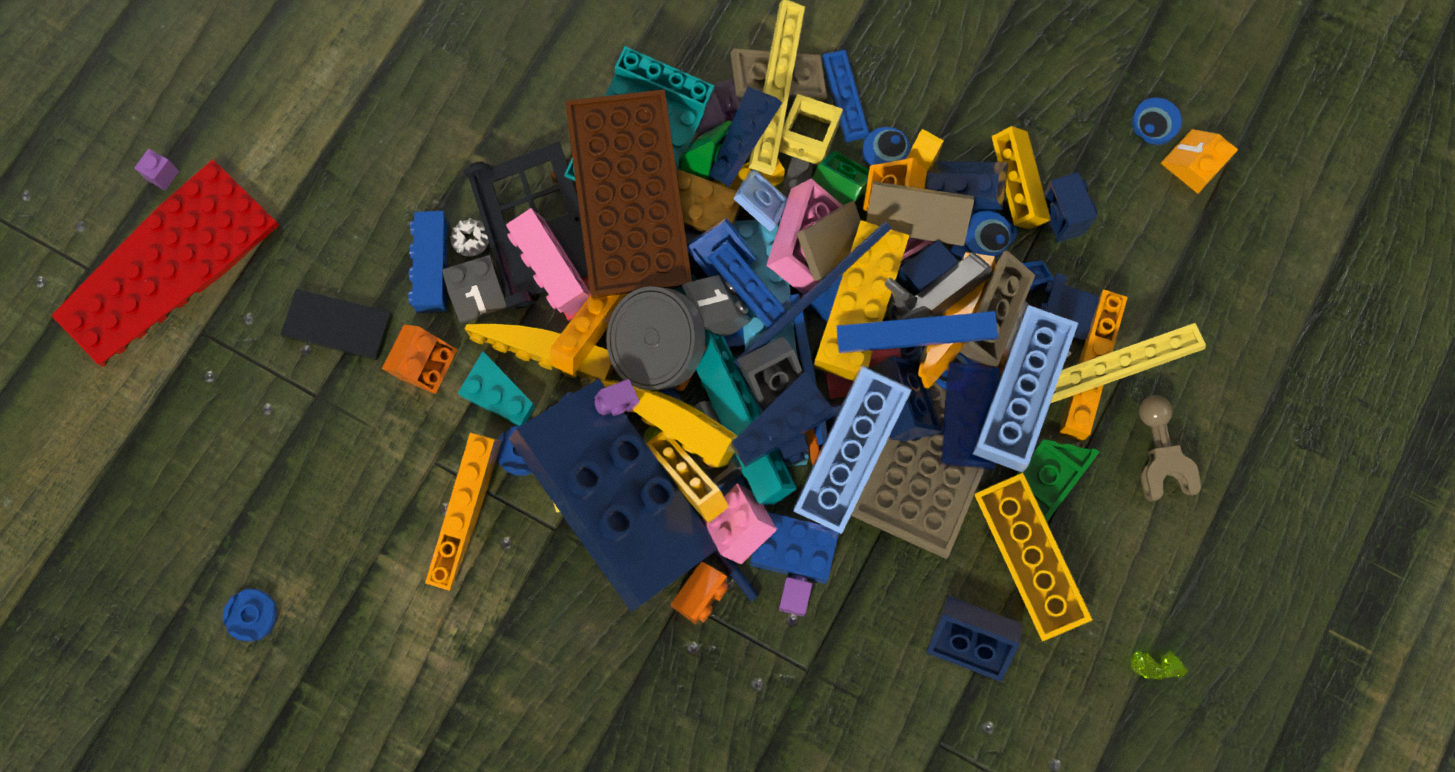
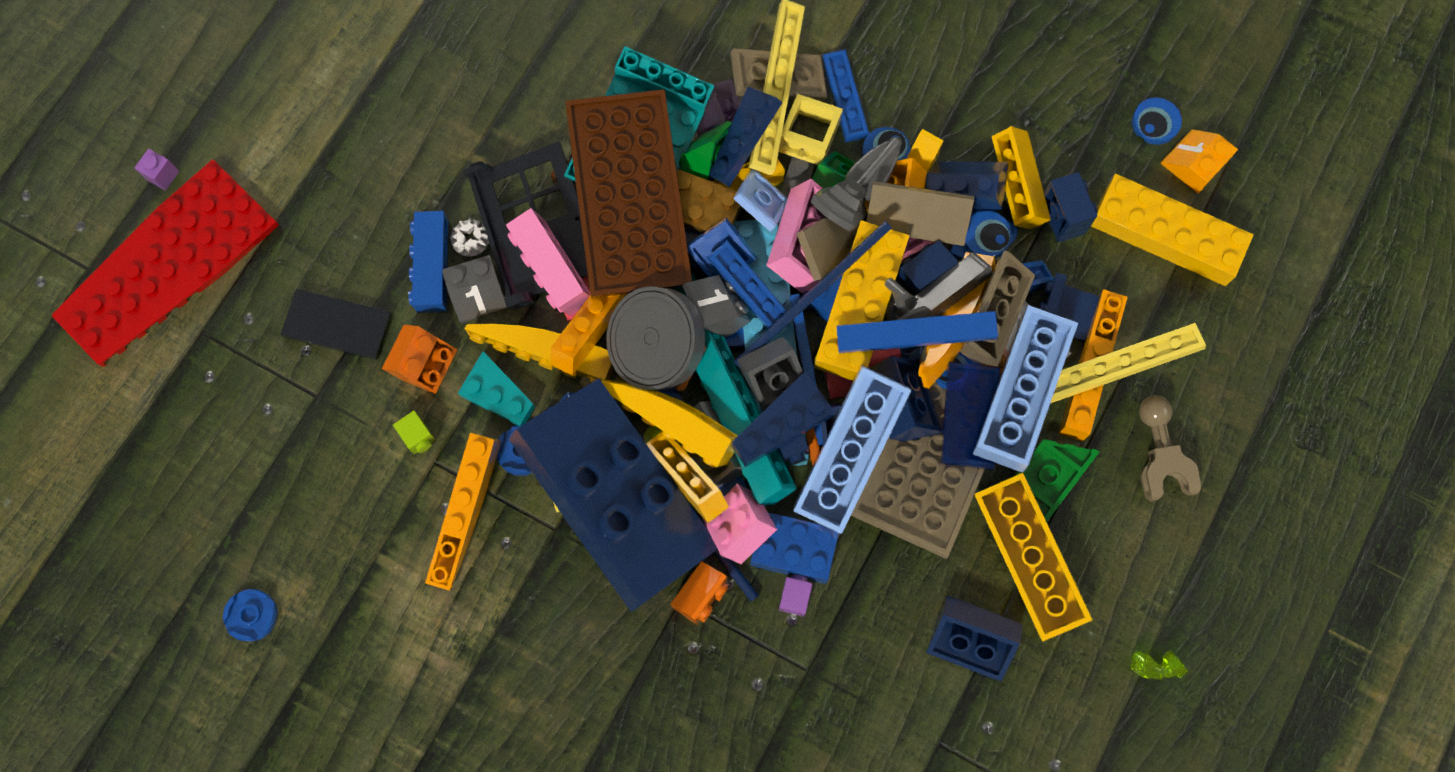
medium lavender brick [594,379,640,416] -> none
none -> lime brick [393,411,435,454]
none -> dark grey piece [811,137,902,231]
none -> yellow brick [1091,174,1254,286]

